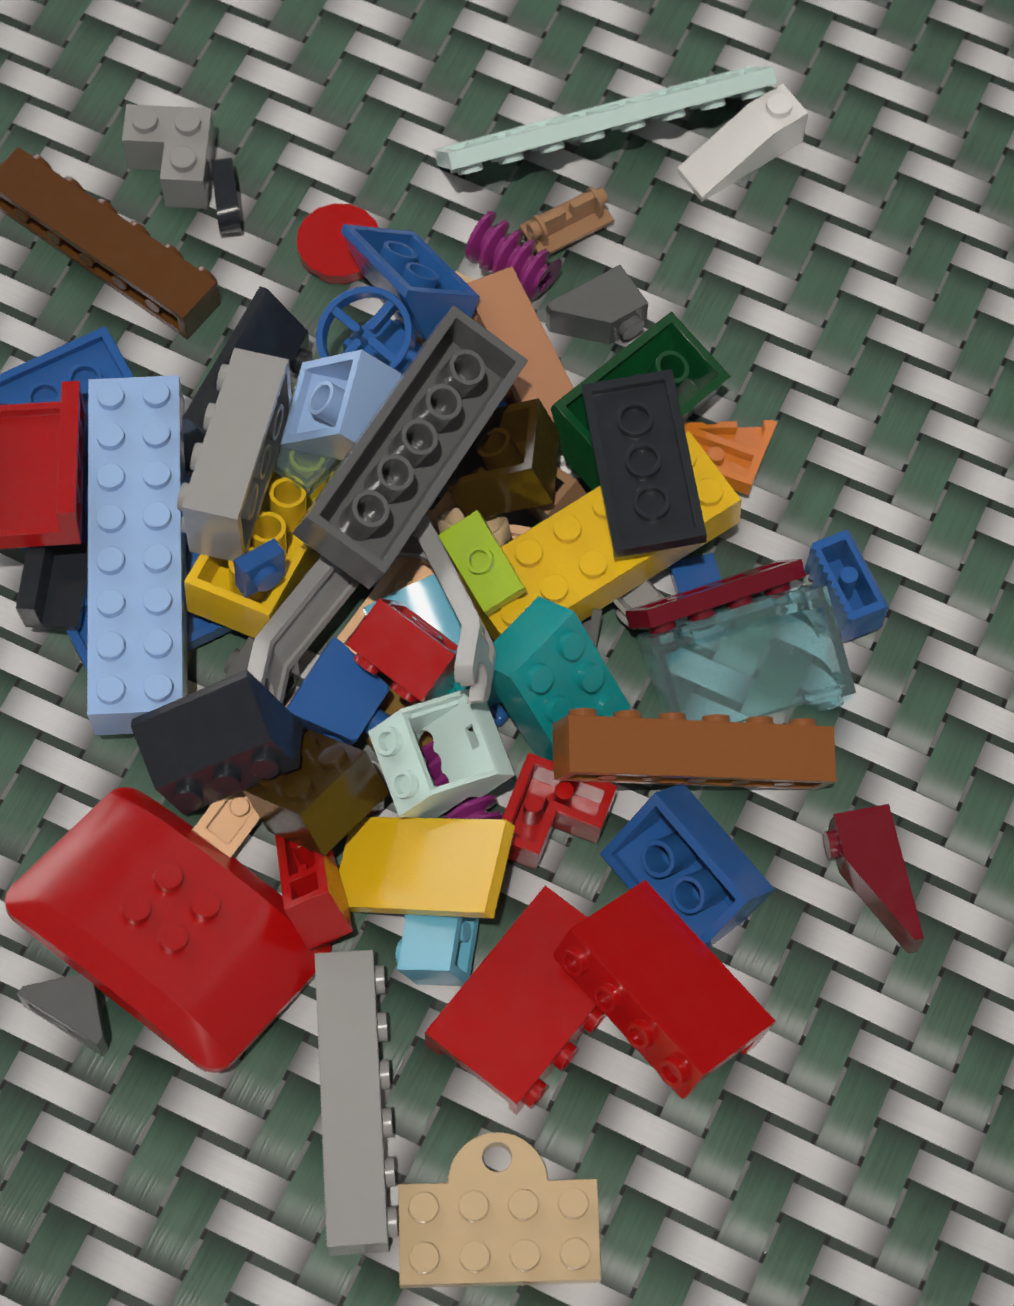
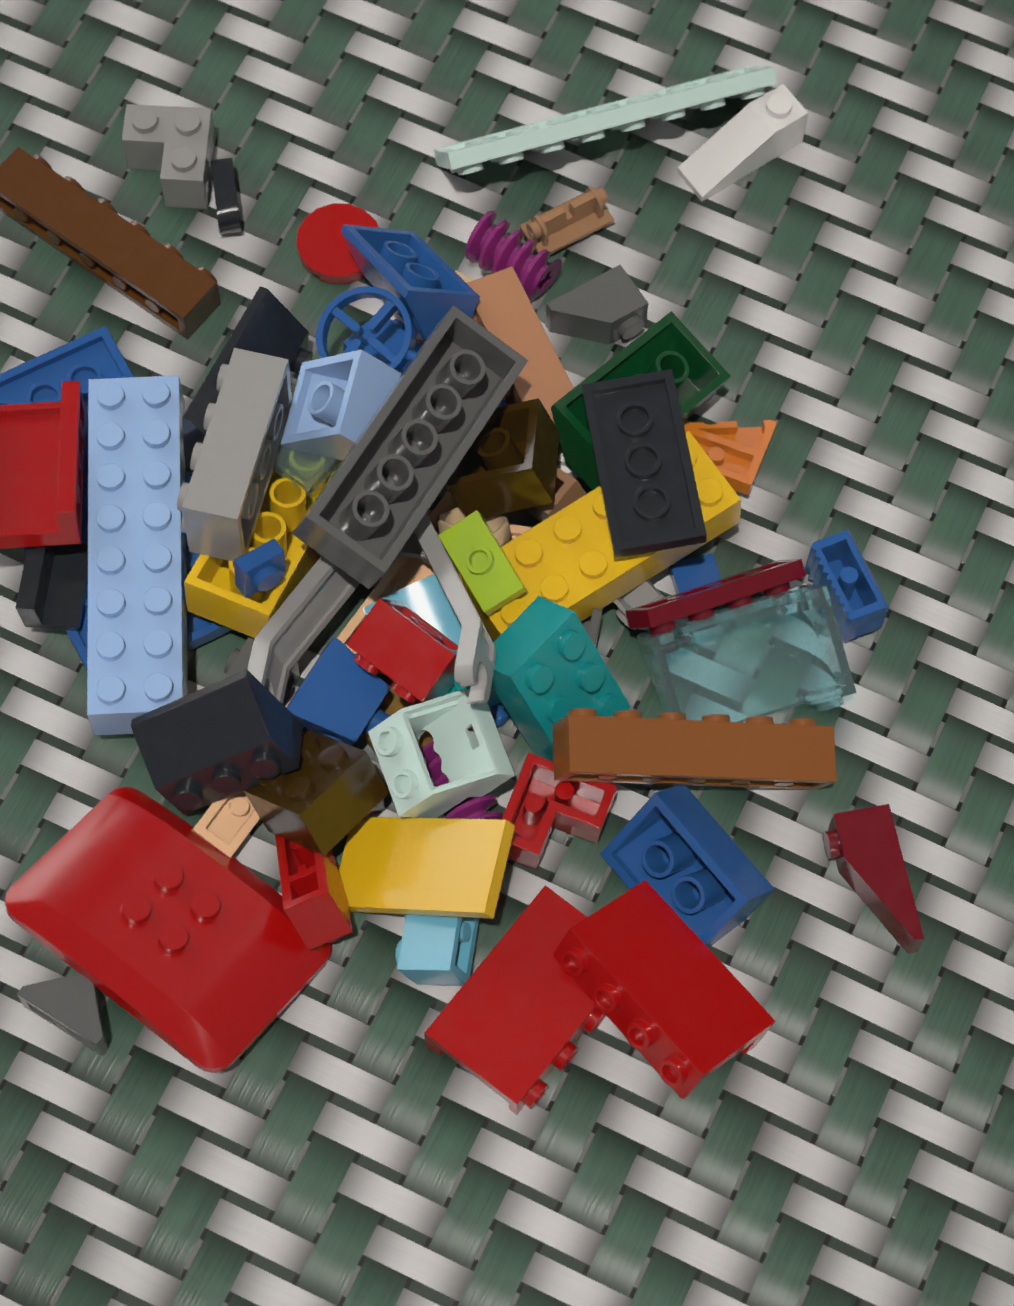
light grey brick [315,950,398,1256] -> none
tan plate [398,1132,601,1288] -> none

